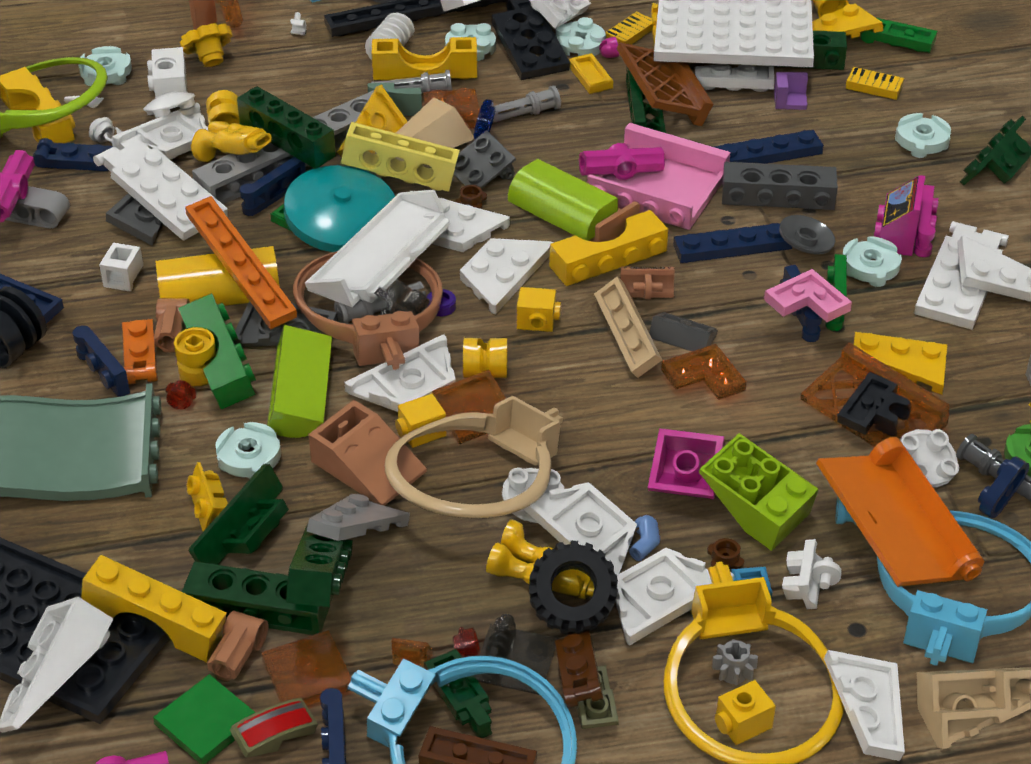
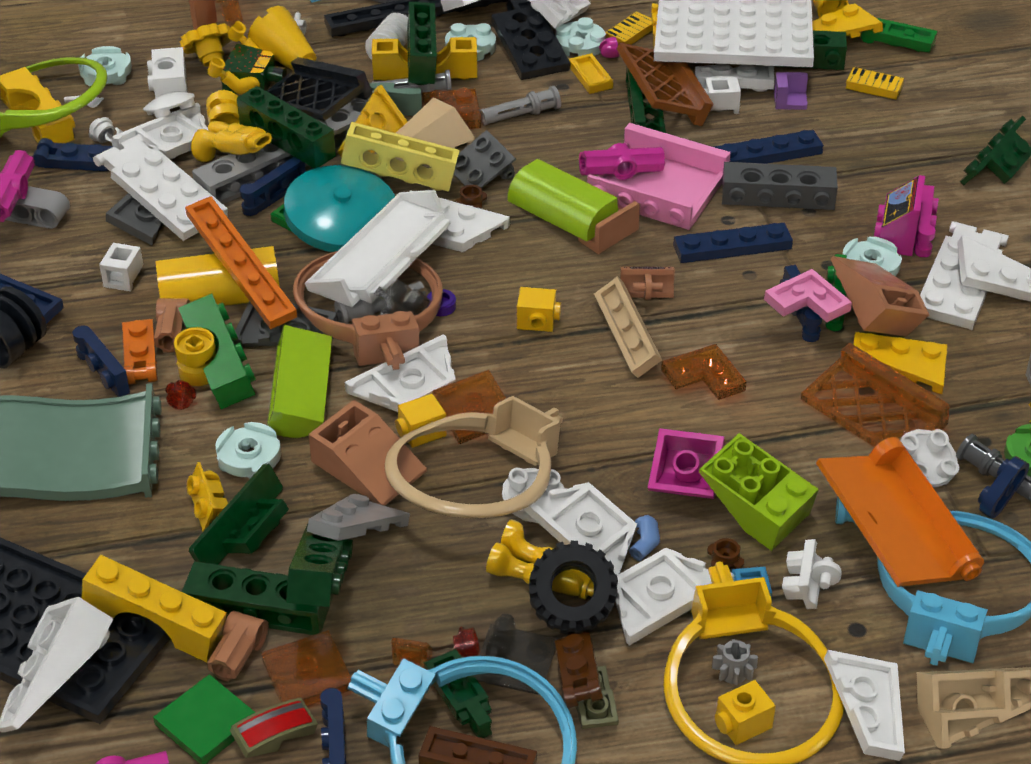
white wing [460,238,553,315] -> none
yellow wheel [463,338,508,378] -> none
clear blue gear [473,99,496,139] -> none
yellow arch [549,210,668,286] -> none
dark grey slope [649,312,718,354] -> none
dark grey dish [779,215,835,254] -> none
black plate [837,372,911,436] -> none
light aqua plate [895,113,951,158] -> none
none -> torso [207,21,287,95]
none -> yellow cone [248,6,317,71]
none -> black fence [267,57,373,121]
none -> dark green brick [407,1,437,85]
none -> white brick [704,76,741,114]
none -> nougat slope [831,256,929,337]

